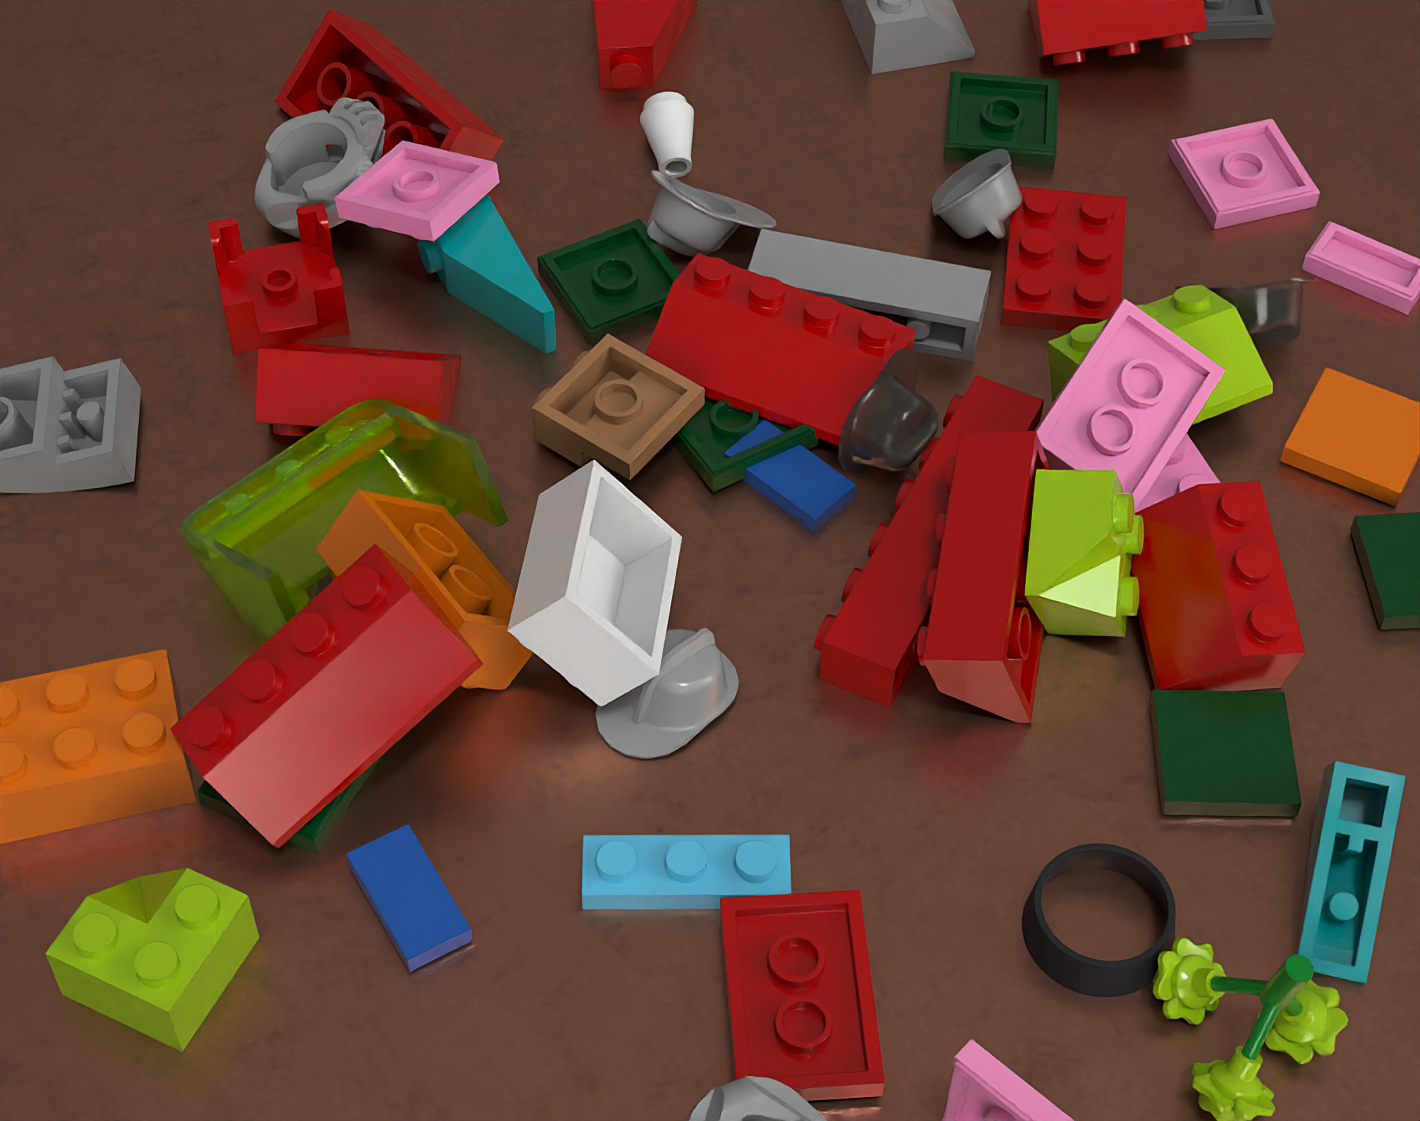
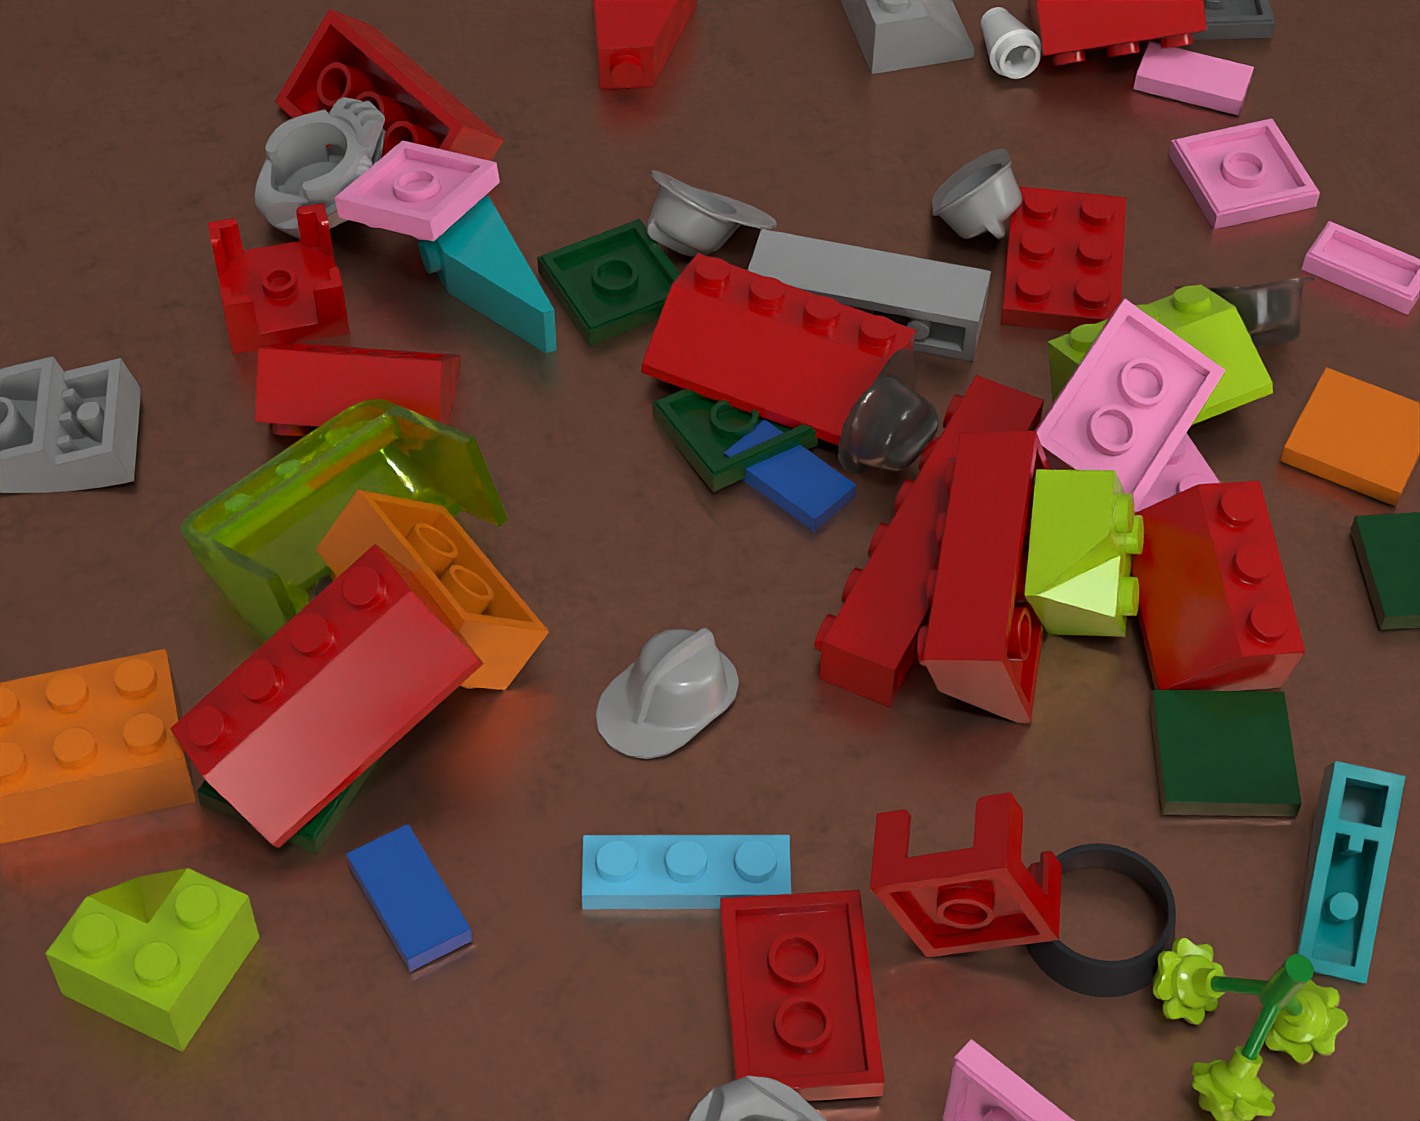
white piece [507,460,682,707] -> none
medium nougat plate [531,334,705,480] -> none
white cone [640,92,694,178] -> none
dark green tile [943,71,1059,169] -> none
none -> red panel [870,792,1062,957]
none -> white cone [980,7,1041,79]
none -> bright pink tile [1133,41,1254,116]

